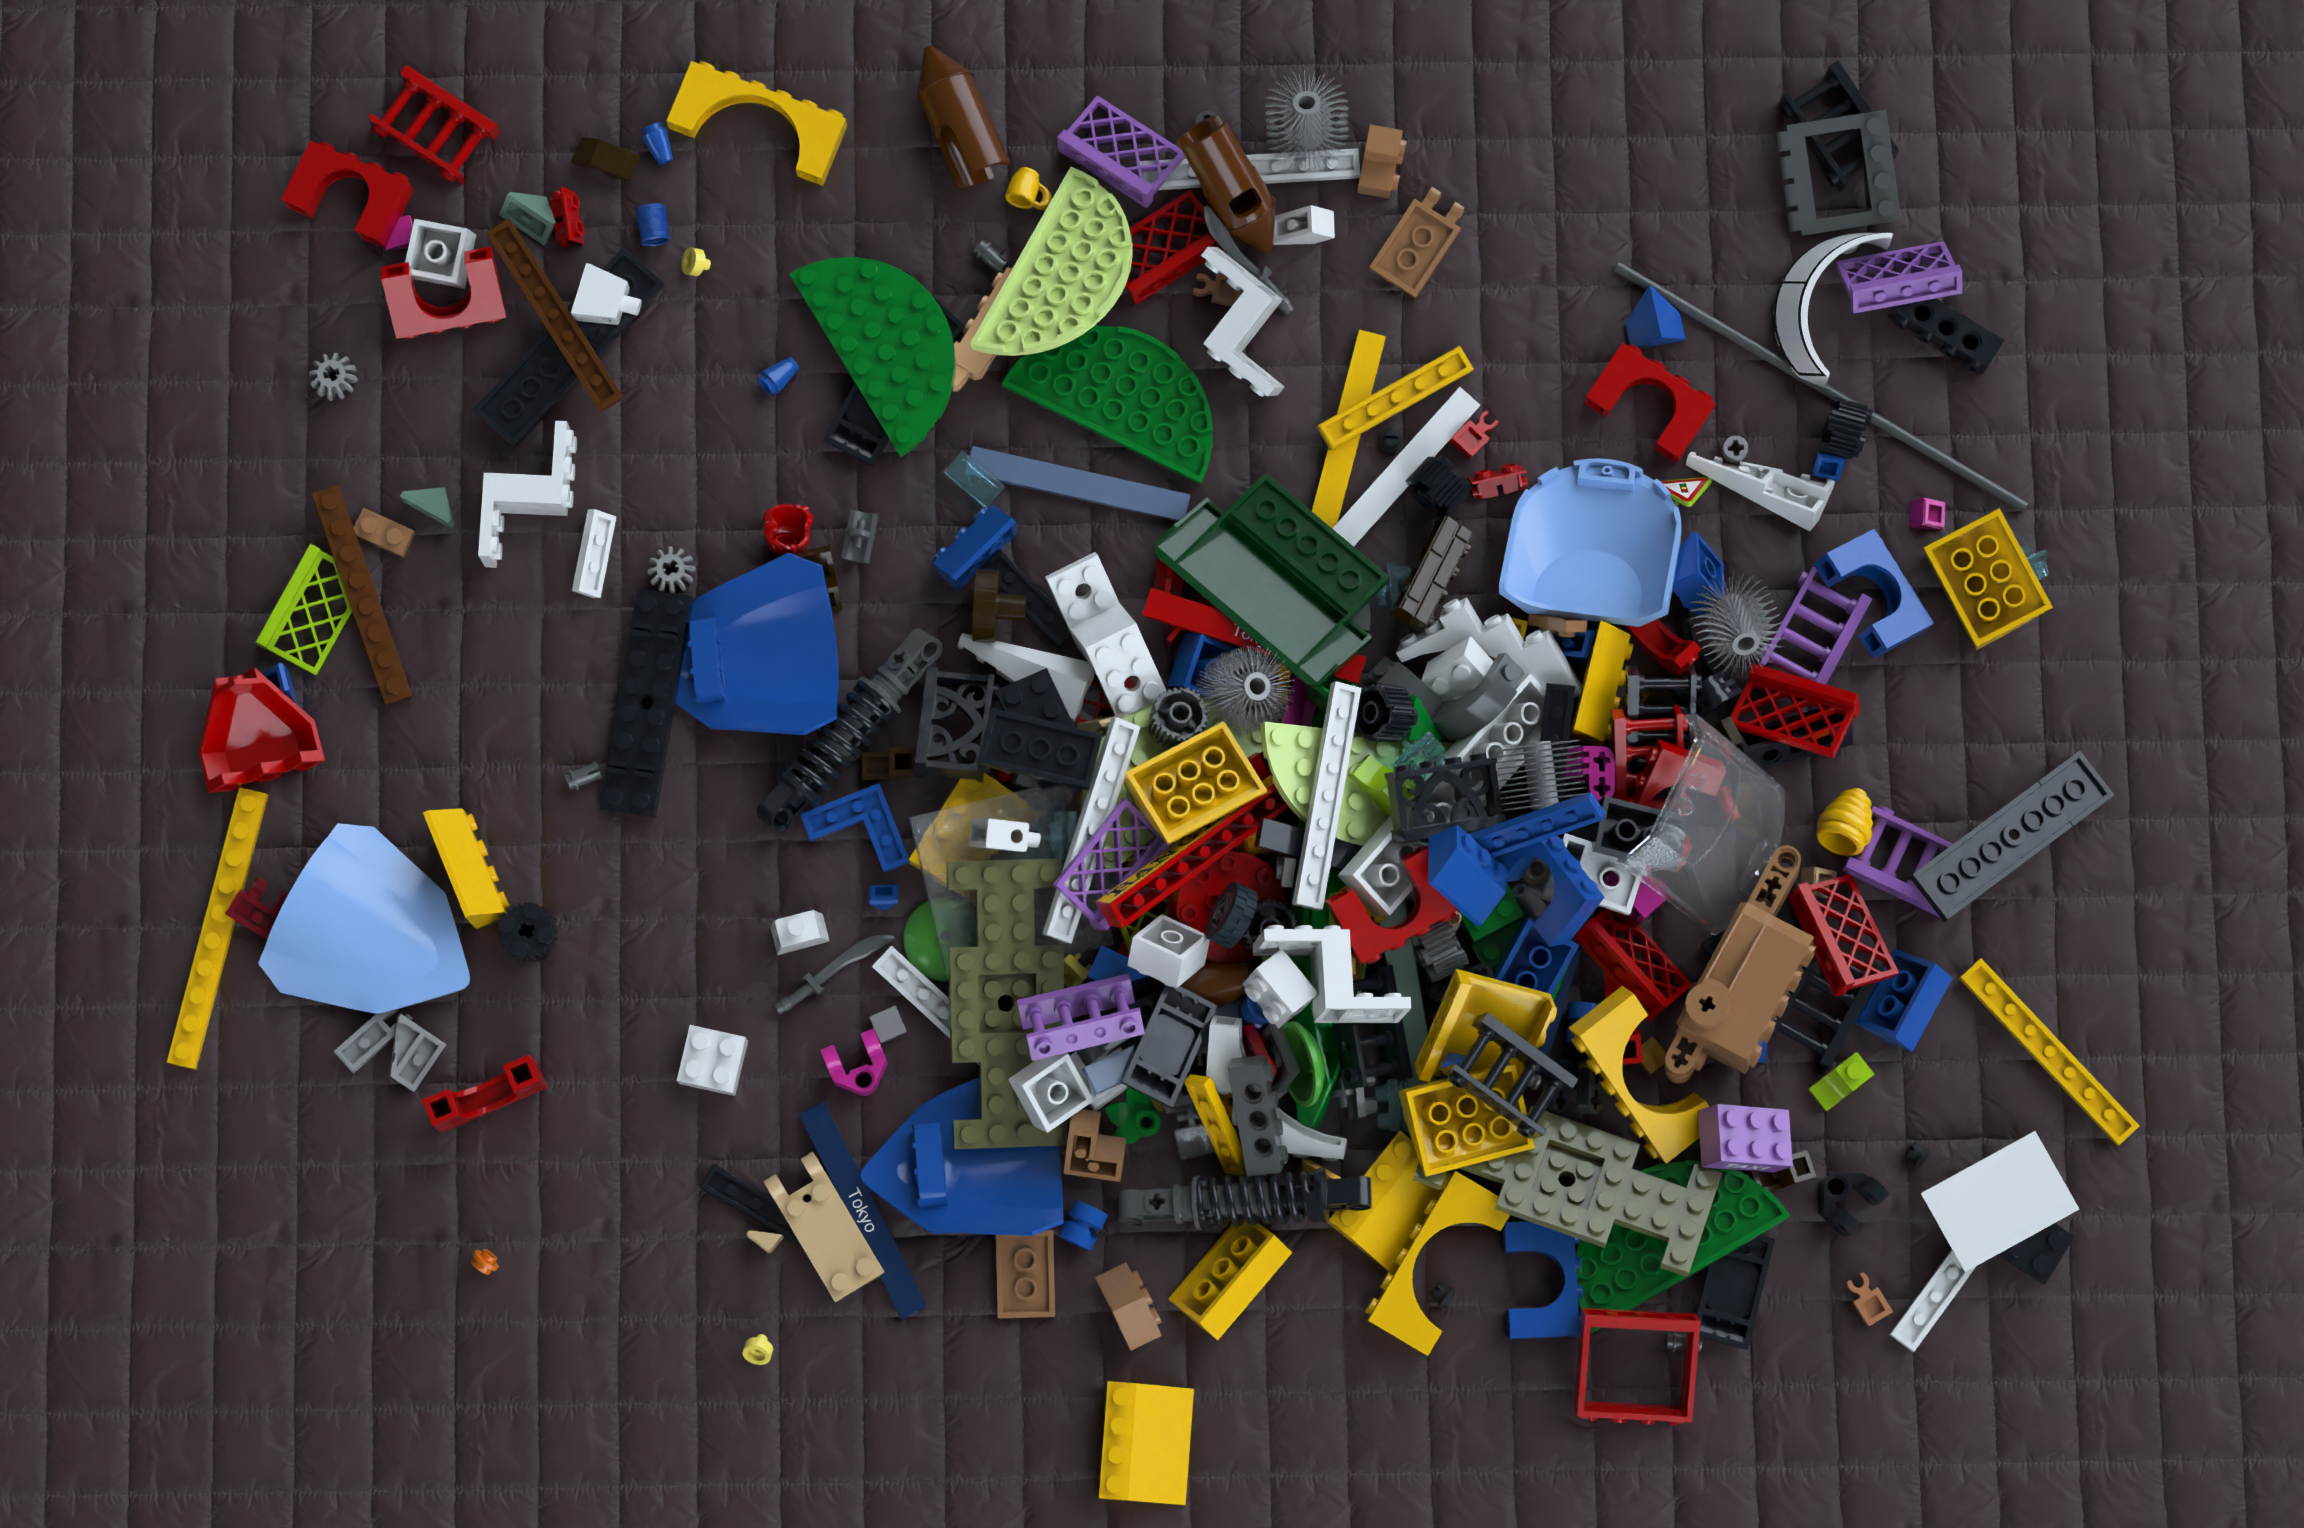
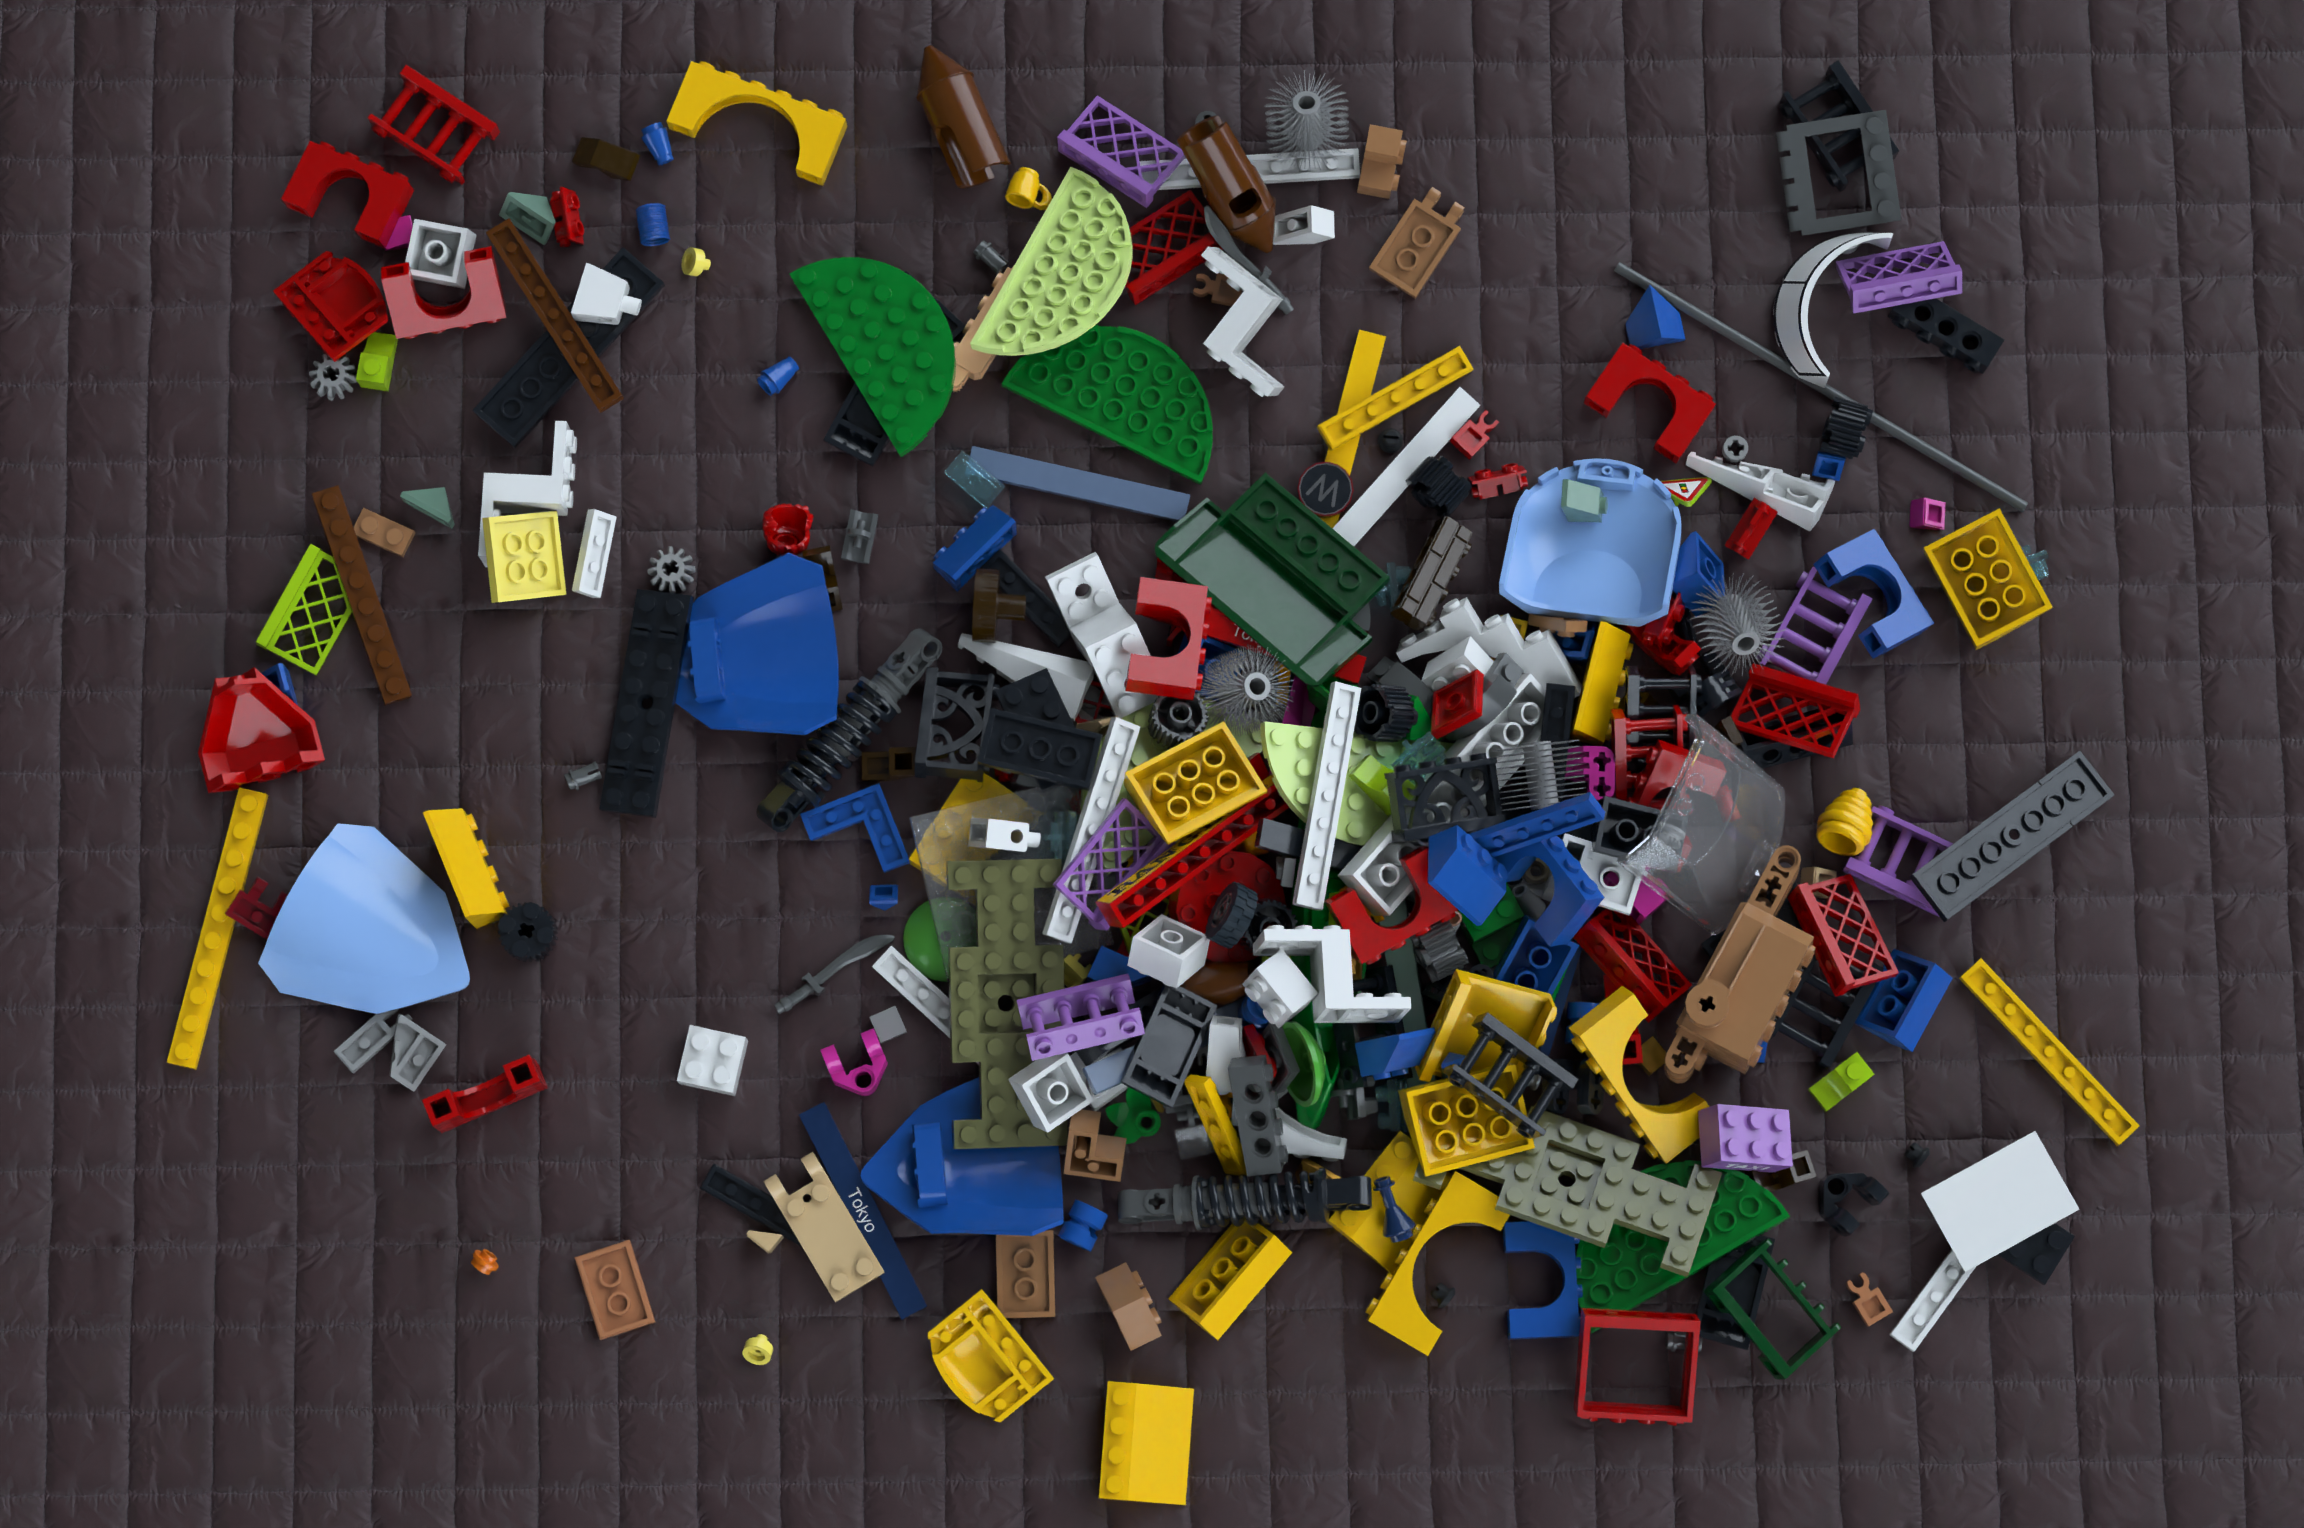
white torso [770,910,830,955] -> none
none -> red slope [273,251,388,362]
none -> lime arch [356,332,398,391]
none -> light yellow plate [482,511,566,603]
none -> nougat tile [574,1240,656,1340]
none -> yellow slope [928,1289,1054,1422]
none -> arch [1125,577,1212,700]
none -> black tile [1297,462,1354,518]
none -> blue slope [1355,1027,1435,1080]
none -> dark blue piece [1373,1176,1415,1243]
none -> red tile [1431,669,1484,739]
none -> sand green slope [1561,479,1608,523]
none -> red hinge [1642,593,1685,654]
none -> dark green hinge [1703,1238,1841,1379]
none -> red hinge [1725,498,1778,560]

